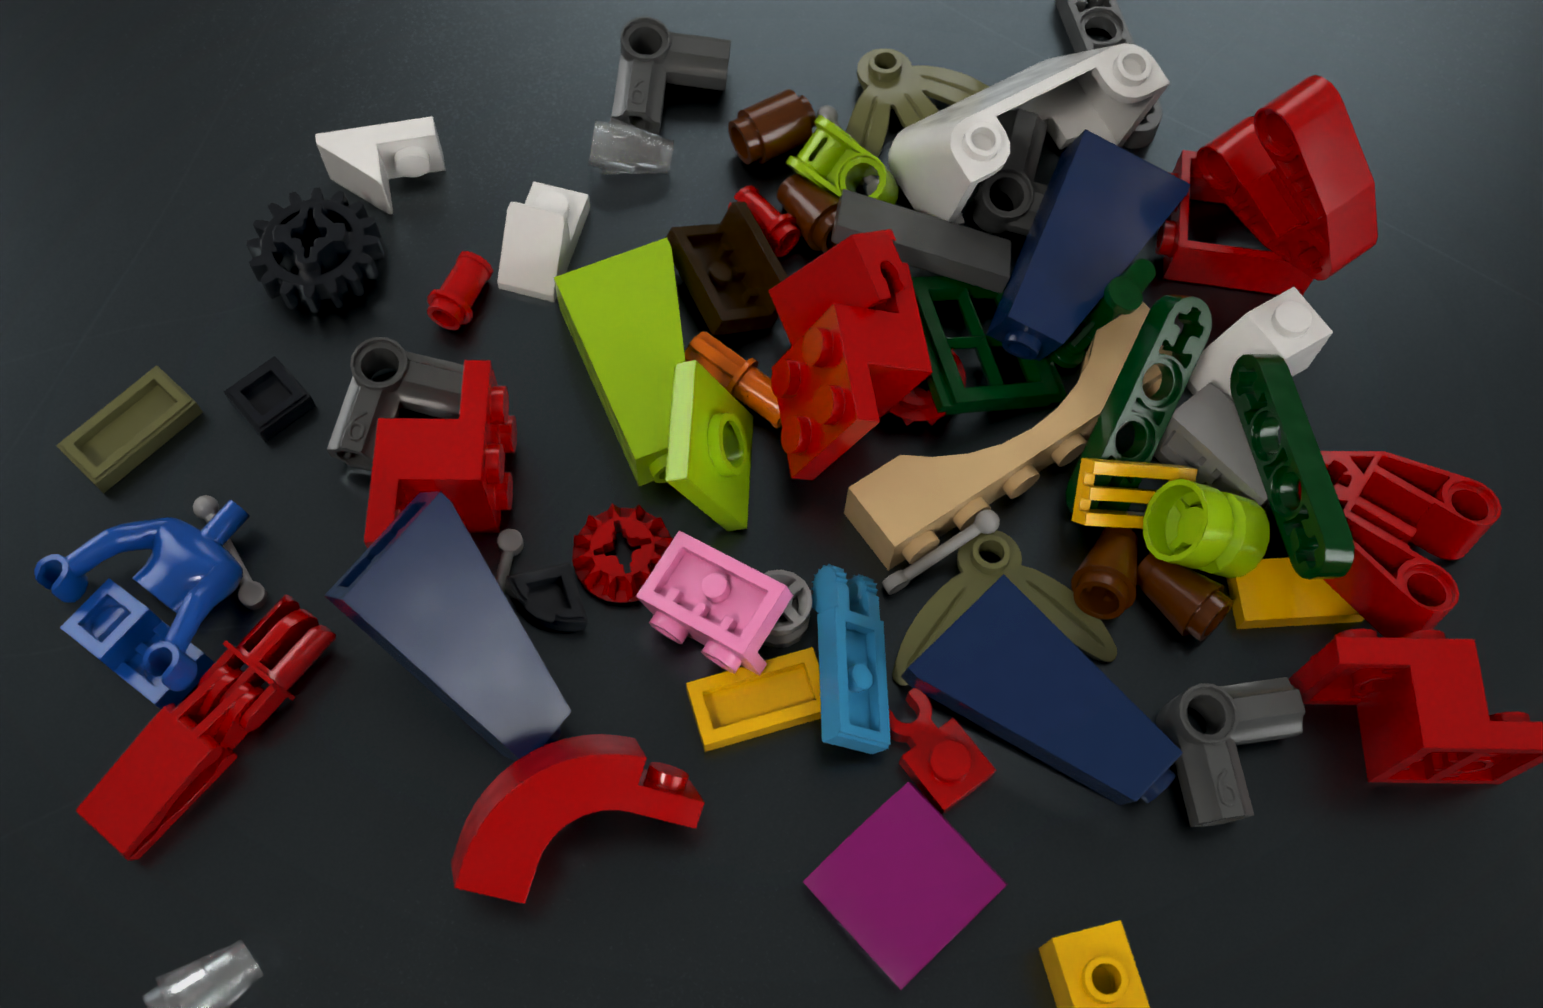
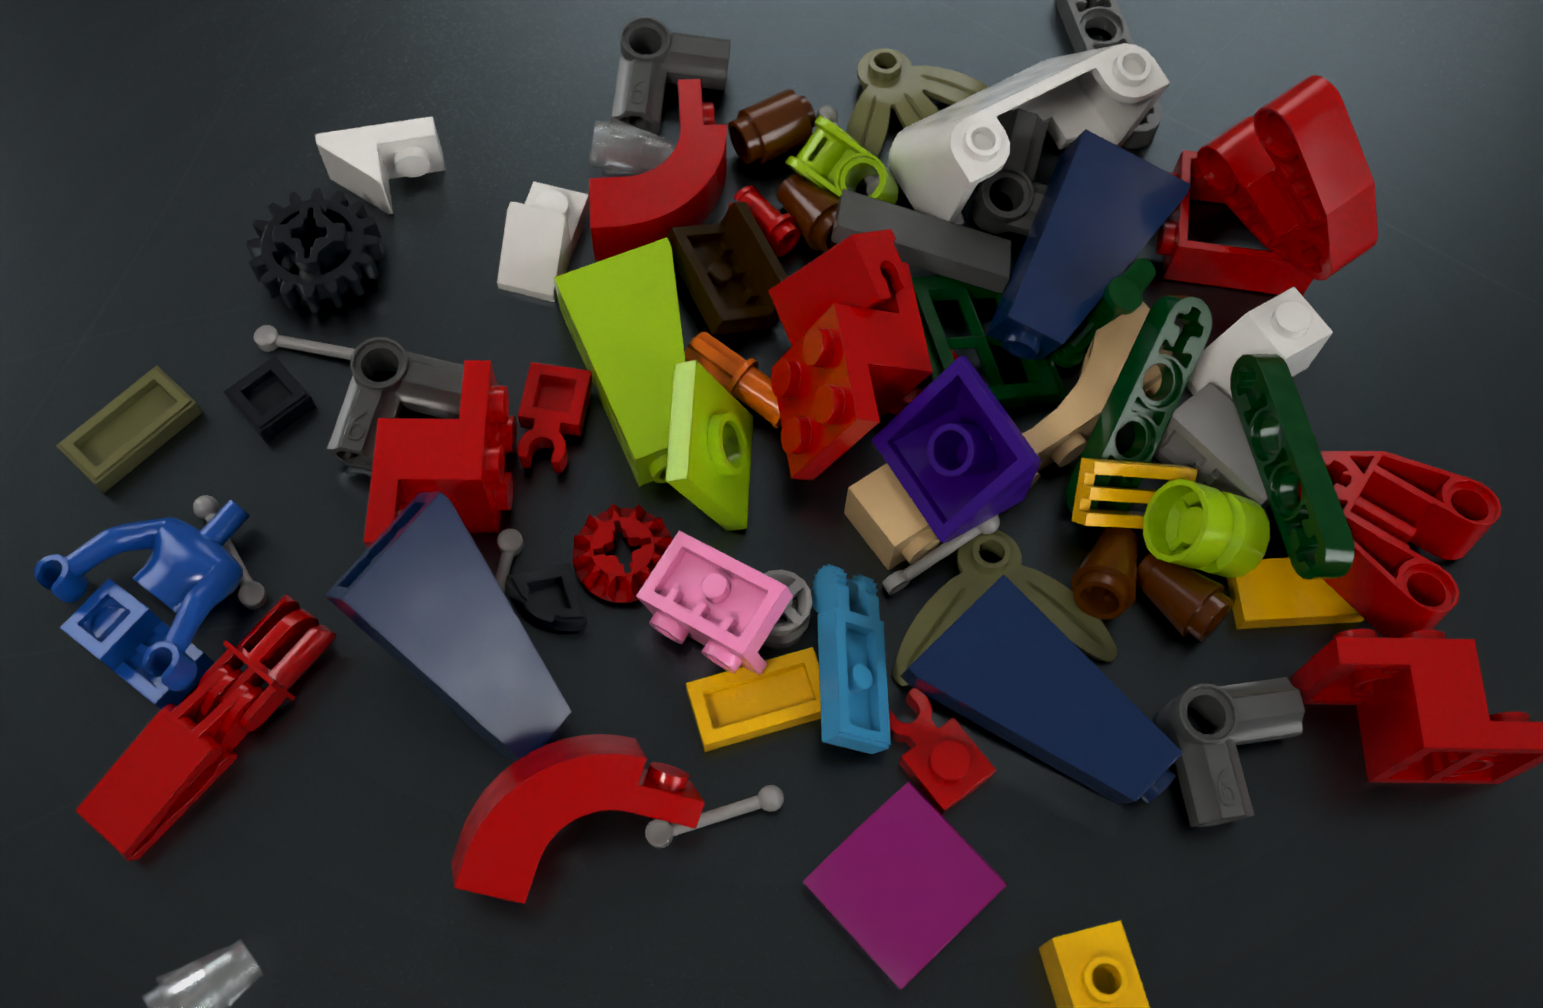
red pin [427,251,493,330] -> none
none -> light grey hinge [253,325,355,360]
none -> red plate [517,362,593,473]
none -> red arch [589,79,727,261]
none -> light grey hinge [645,785,784,848]
none -> dark purple slope [871,356,1041,543]

